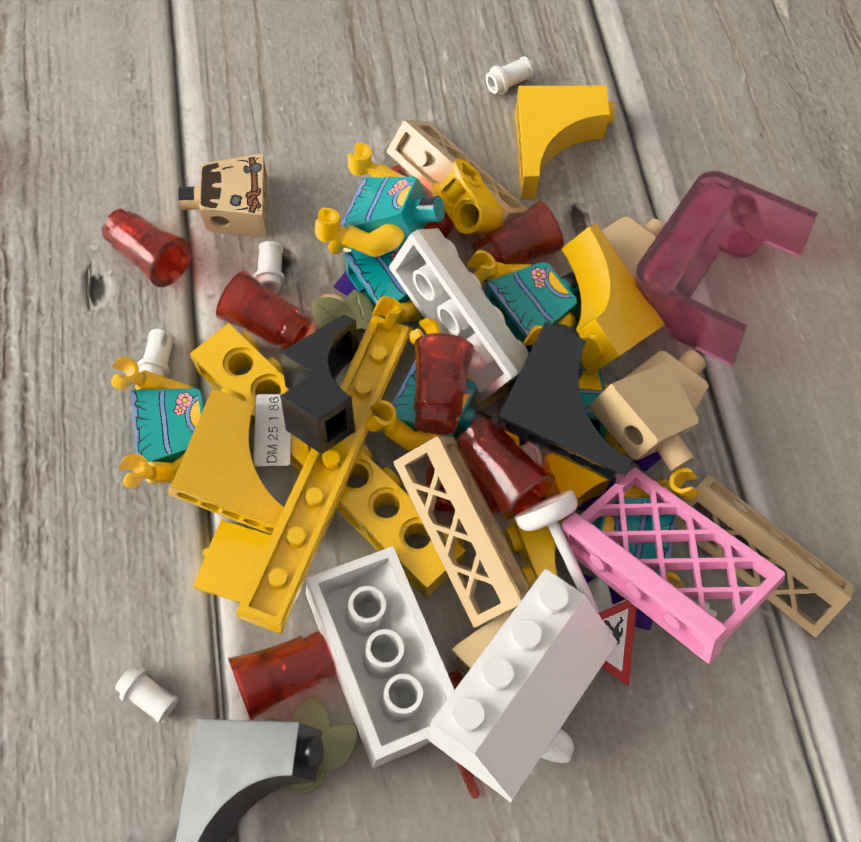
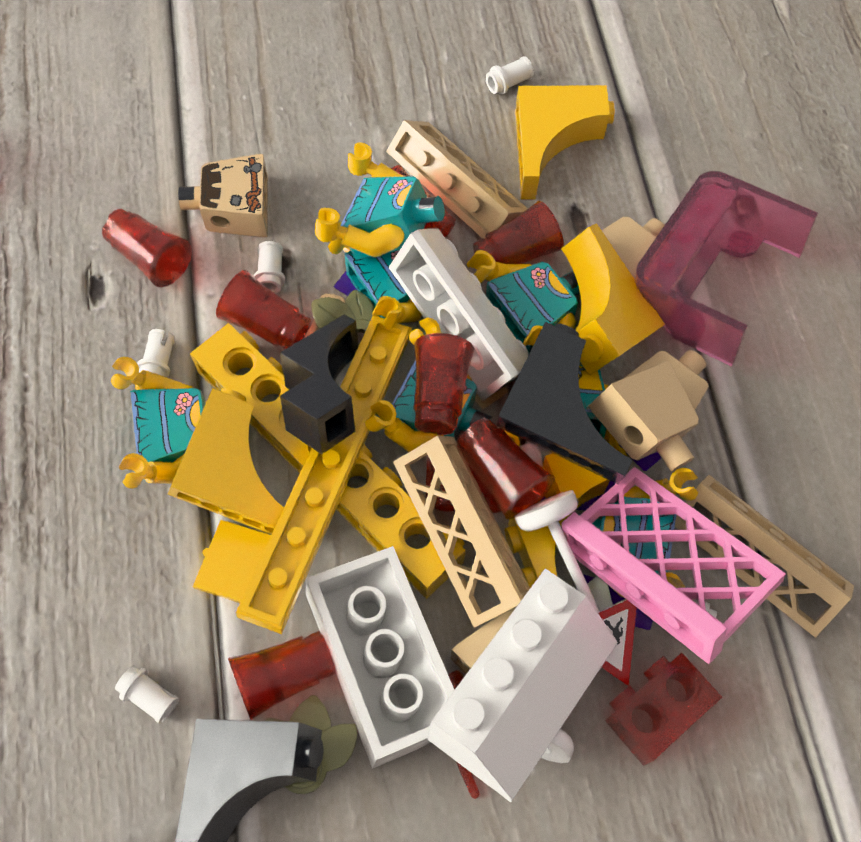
white sticker [253,394,291,467] -> none
yellow piece [431,159,503,234] -> none
none -> clear red brick [605,652,722,766]

